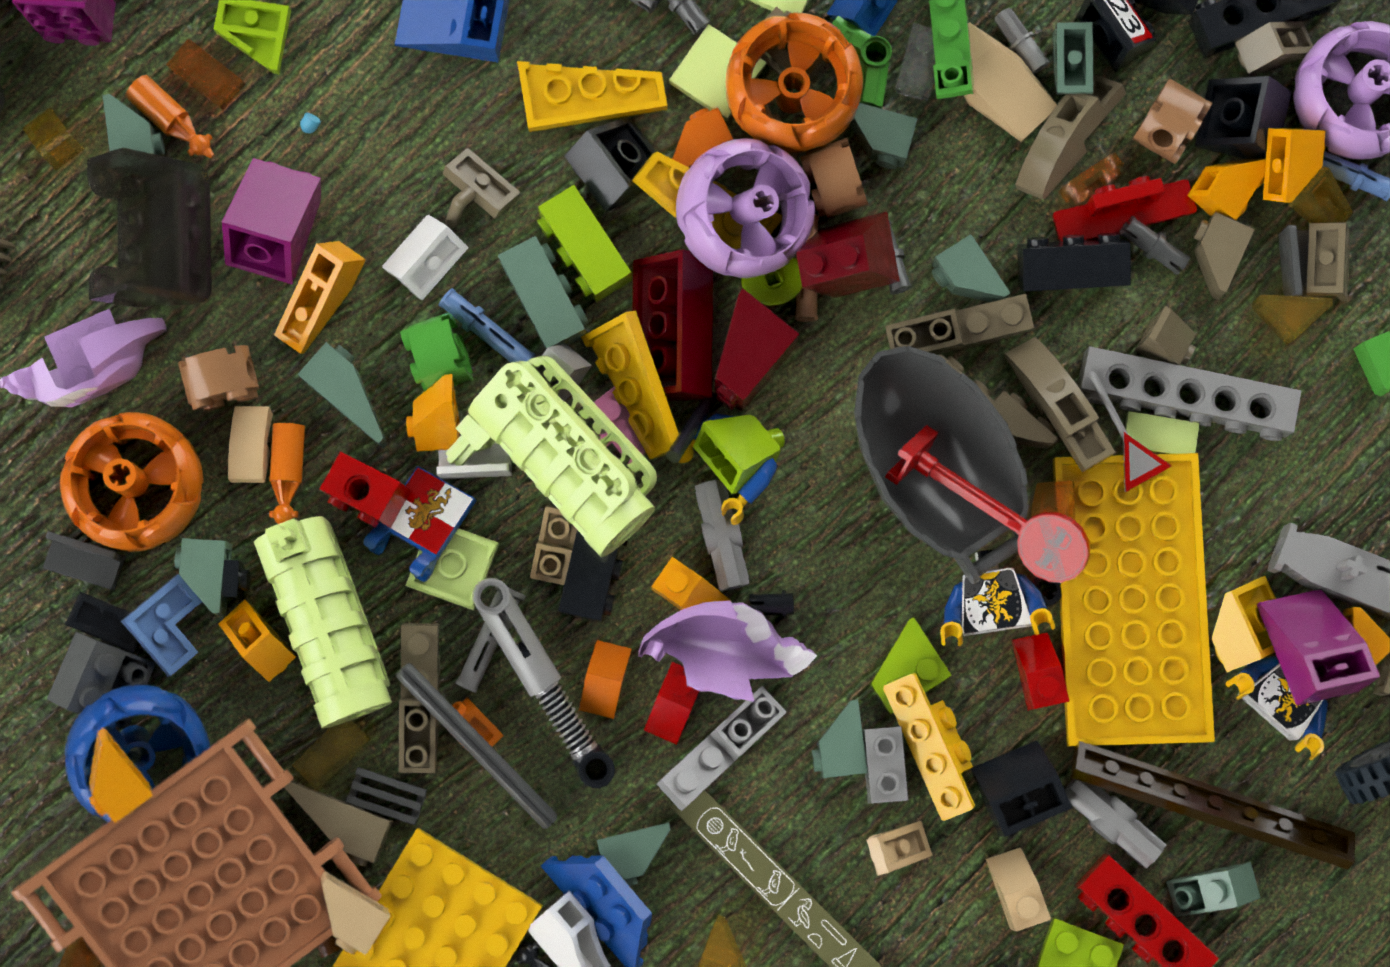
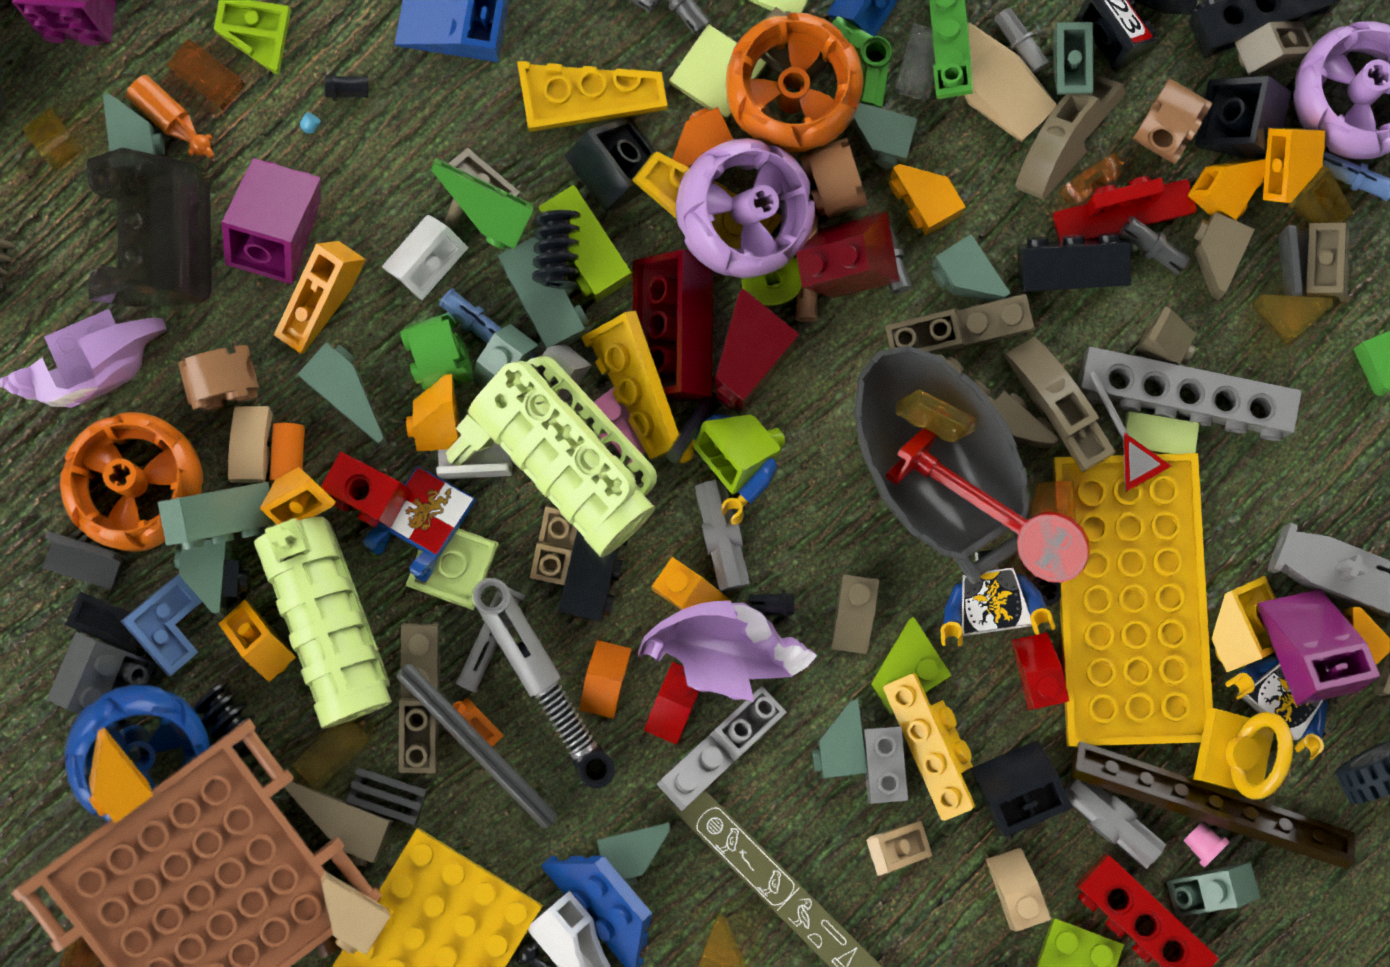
none -> sand green brick [158,482,275,550]
none -> black piece [194,678,271,759]
none -> light orange slope [259,467,335,525]
none -> black pin [325,73,369,101]
none -> bright green slope [431,158,533,249]
none -> sand green slope [473,324,539,389]
none -> black piece [532,210,581,289]
none -> dark tan slope [831,574,879,654]
none -> light orange slope [889,164,966,236]
none -> clear yellow plate [895,389,977,443]
none -> bright pink piece [1184,822,1230,868]
none -> yellow tile [1193,708,1293,799]

